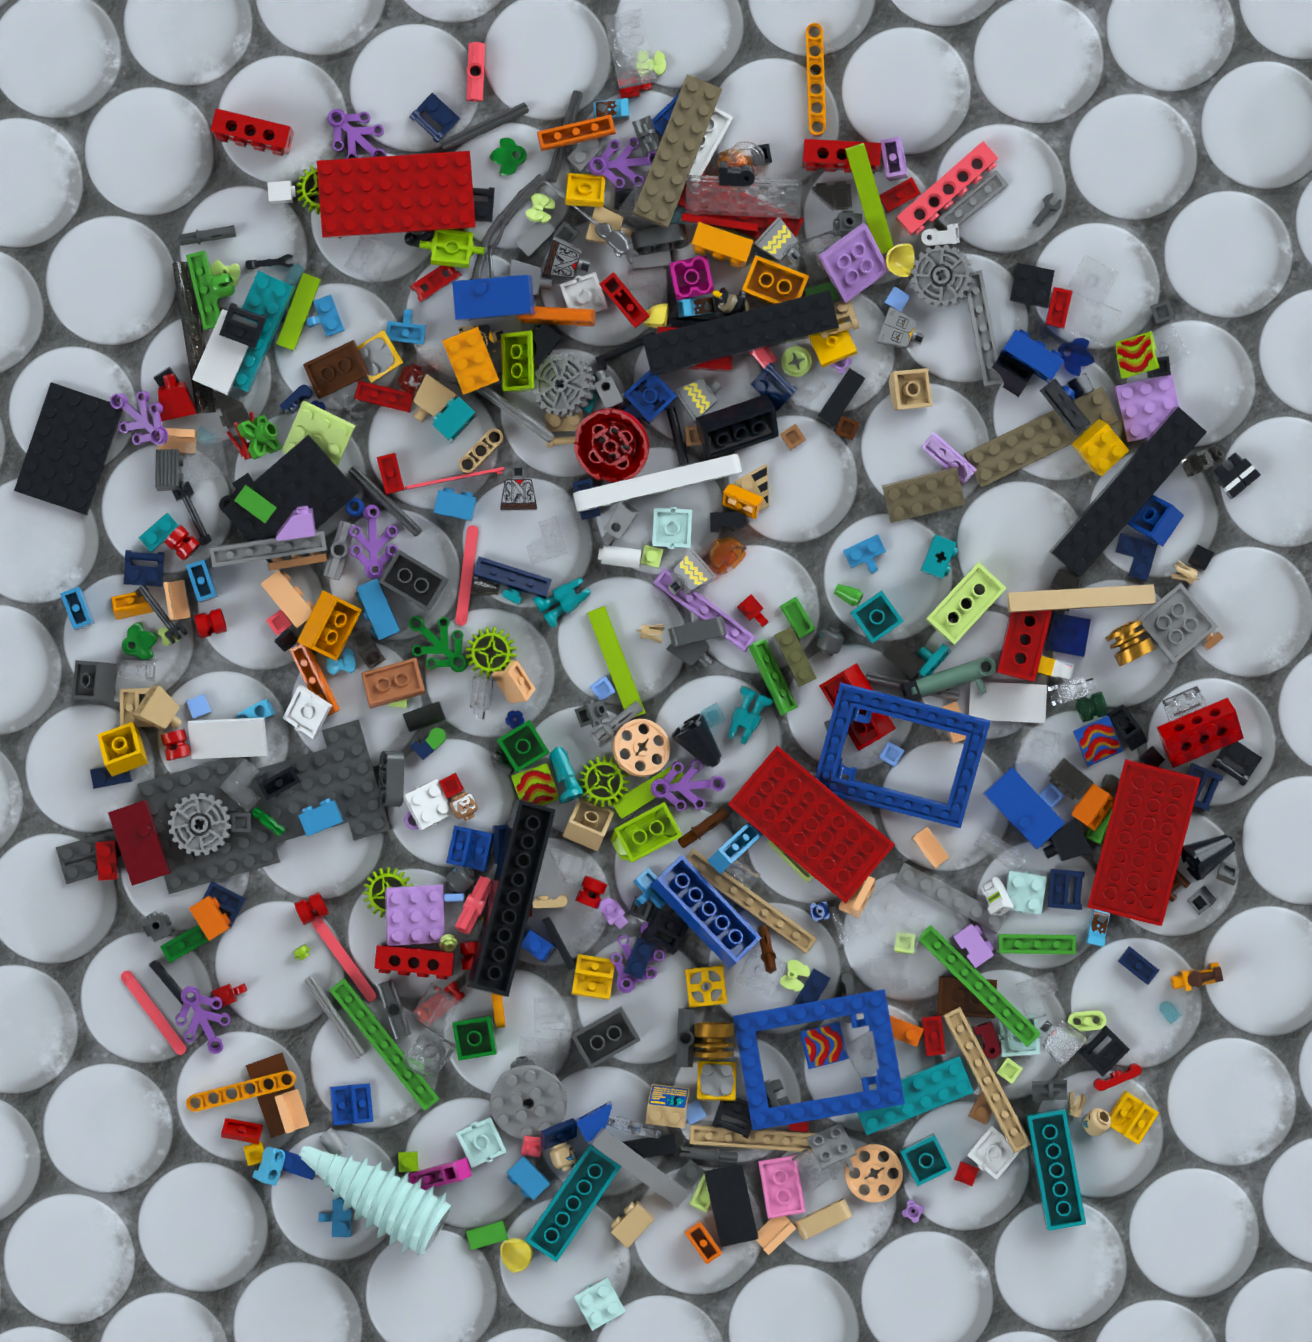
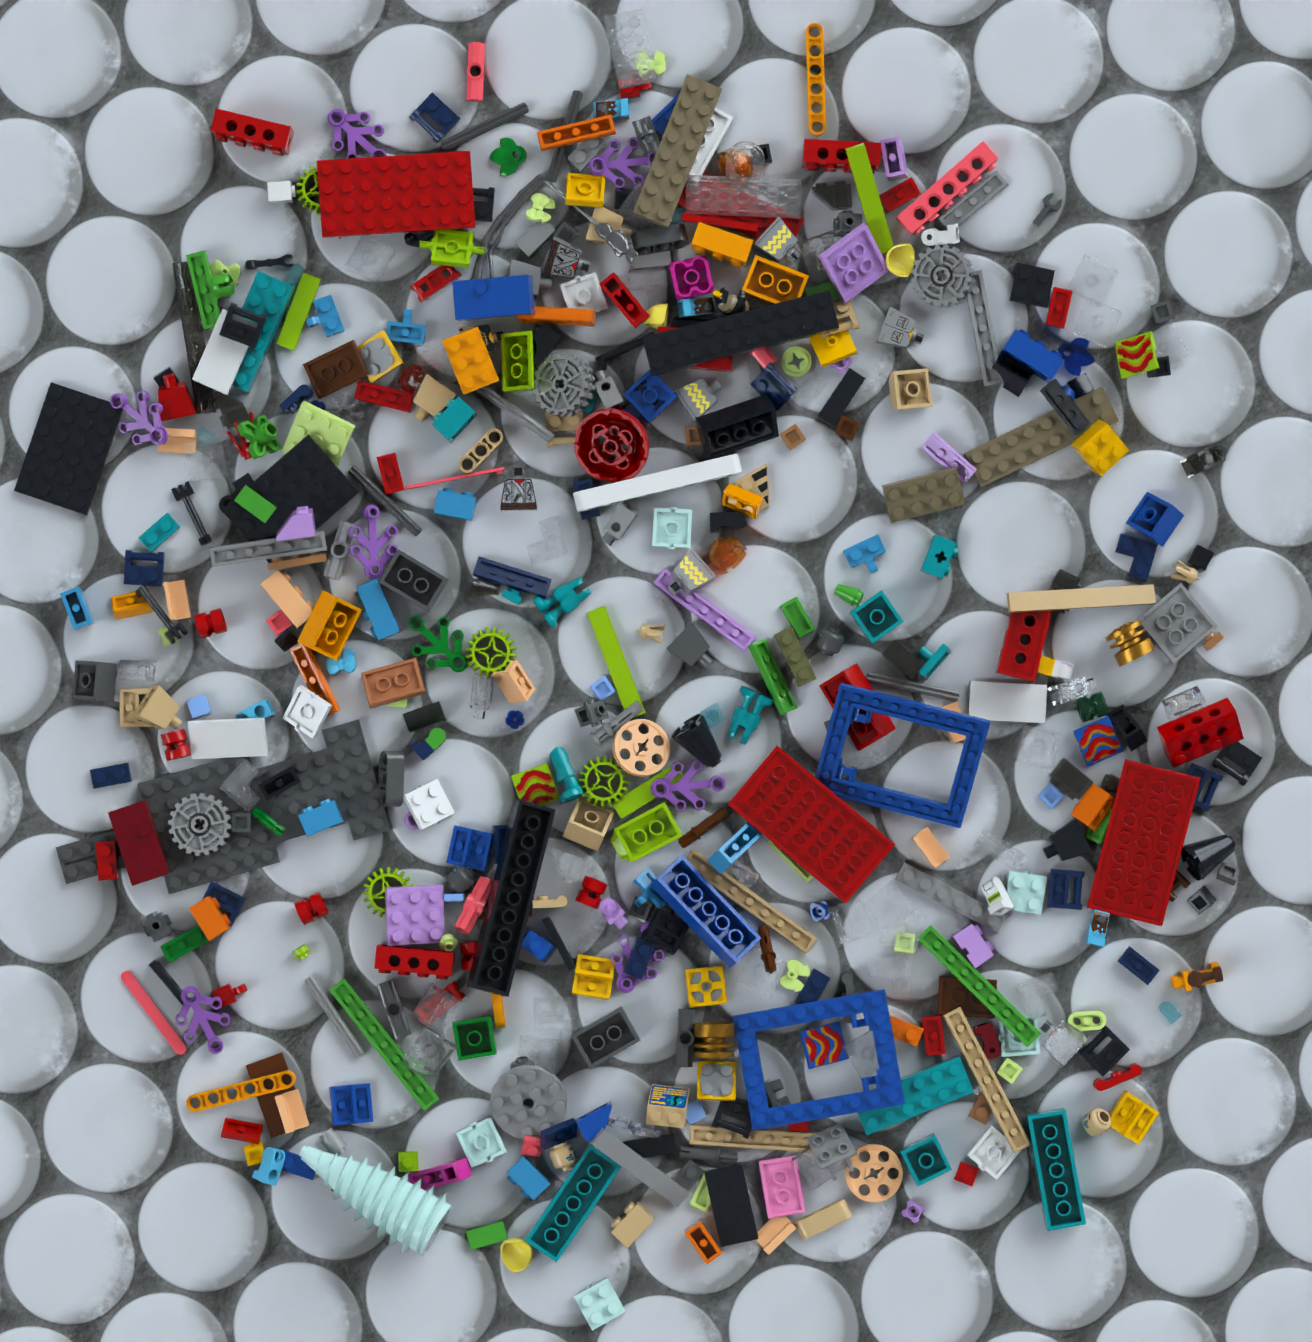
yellow brick [97,722,148,777] -> none
green plate [121,622,158,660] -> none
dark grey brick [155,449,184,491] -> none
red wheel [164,525,200,561] -> none
dark grey axle [178,225,236,246] -> none
dark azure brick [186,559,219,603] -> none
coral piece [312,917,377,1002] -> none
dark azure plate [318,1198,352,1237] -> none
blue plate [345,497,364,517] -> none
clear smoke slope [348,627,386,670] -> none
red plate [439,773,465,799] -> none
medium nougat head [450,791,478,821] -> none
coral piece [455,525,478,626] -> none
dark grey arm [491,749,513,775] -> none
green brick [497,720,550,773] -> none
white brick [598,545,642,569] -> none
yellowish green plate [640,545,663,568] -> none
black piece [666,407,689,465] -> none
dark grey beam [668,616,727,648] -> none
black leg [719,161,755,186] -> none
red plate [737,594,769,627] -> none
light nougat panel [839,876,876,918] -> none
light blue tile [878,741,905,767] -> none
light blue tile [884,286,910,312] -> none
sand green piece [900,657,996,701] -> none
yellowish green brick [925,562,1007,645] -> none
blue brick [982,767,1065,849] -> none
bright green plate [998,934,1076,954] -> none
dark grey hips [1032,1080,1068,1101] -> none
clear blue plate [1046,612,1091,657] -> none
black brick [1049,407,1207,577] -> none
tan piece [1066,1091,1088,1121] -> none
lavender plate [1115,374,1179,443] -> none
black slope [1138,746,1165,767] -> none
black hips [1213,452,1261,500] -> none

